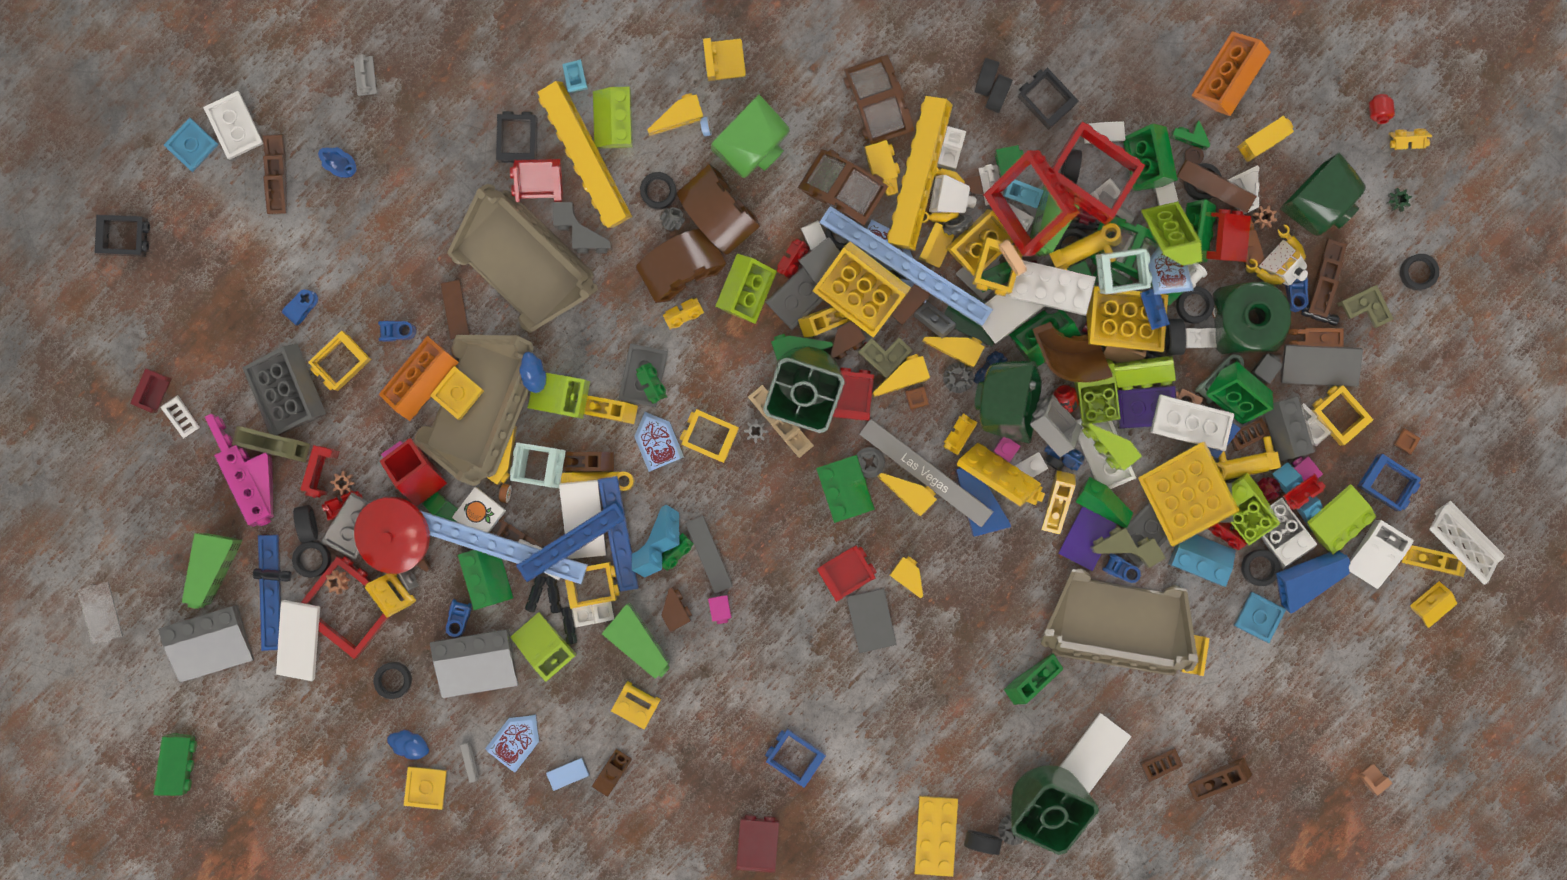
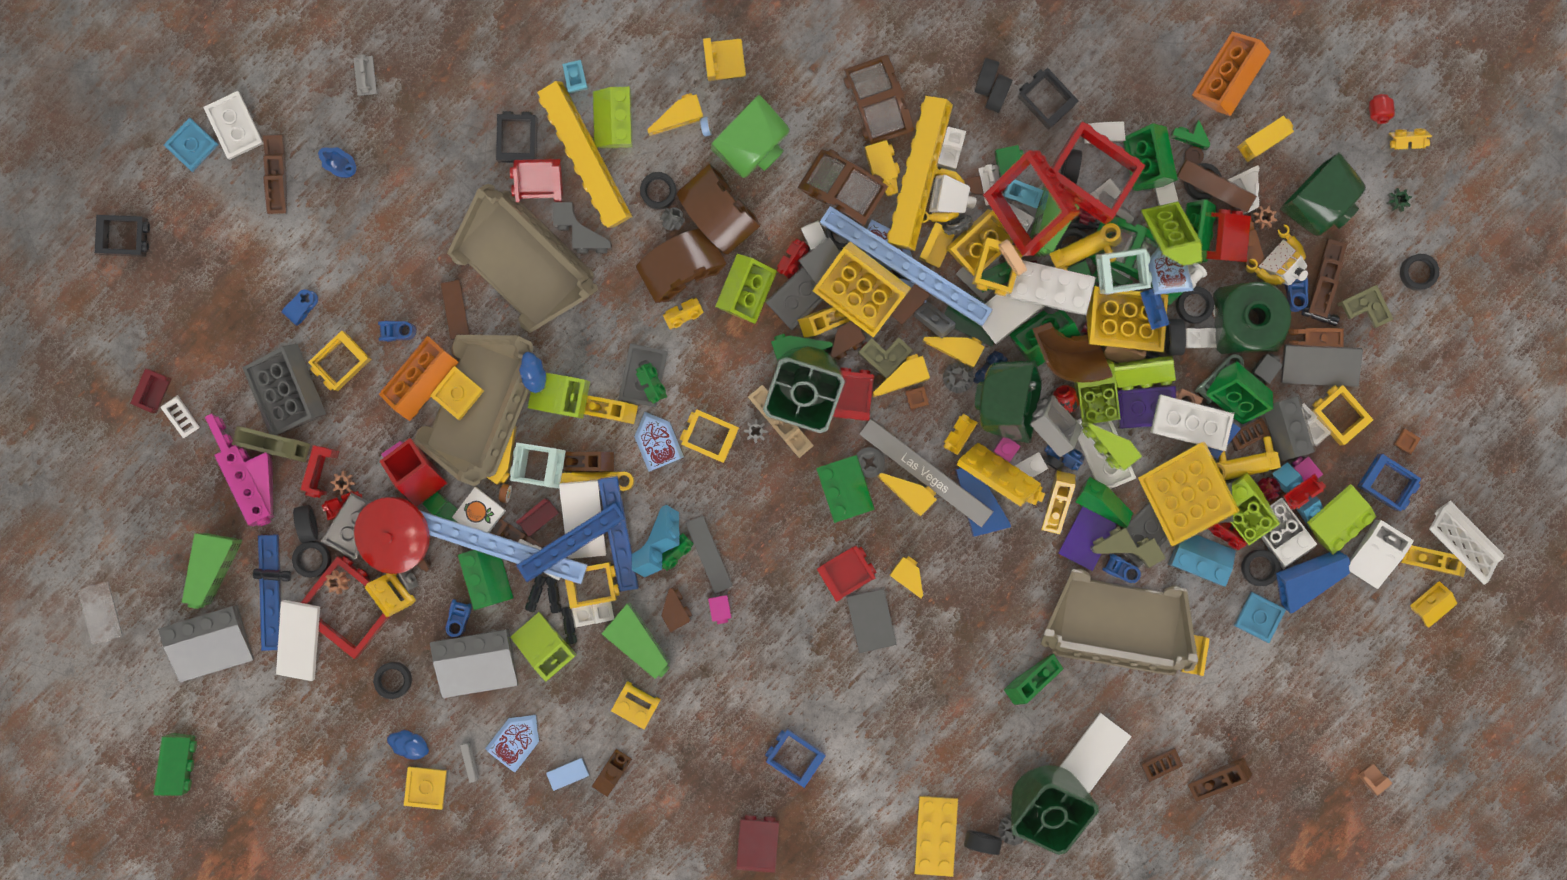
none -> dark red panel [516,498,560,537]

